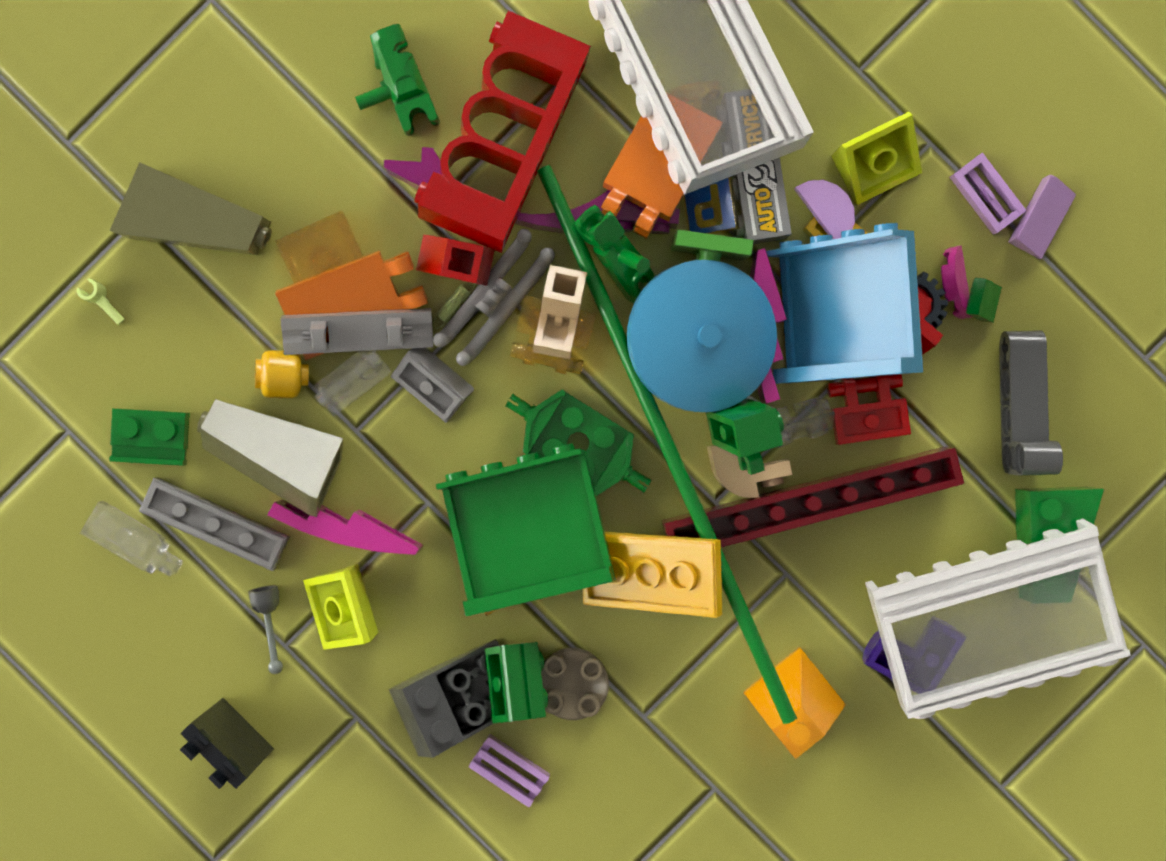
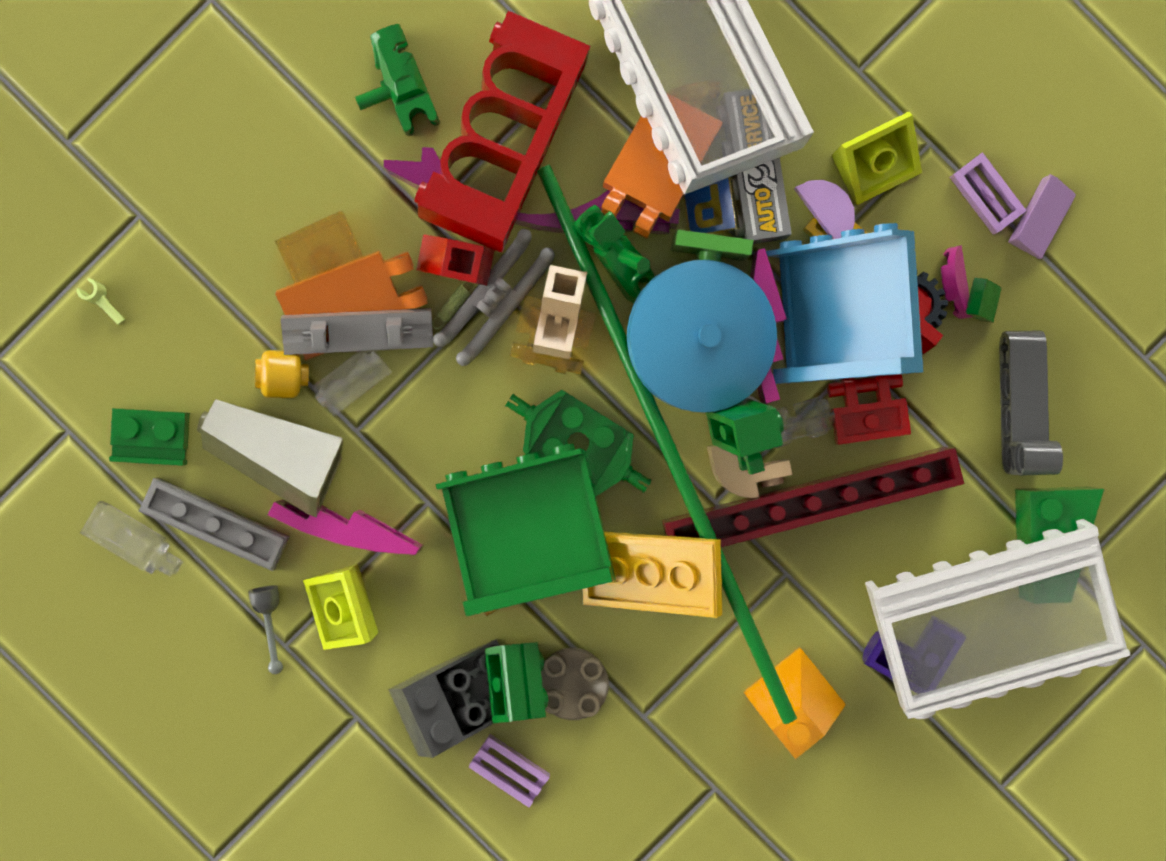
olive slope [110,162,272,255] -> none
black tile [180,698,274,789] -> none
light grey slope [390,348,474,423] -> none

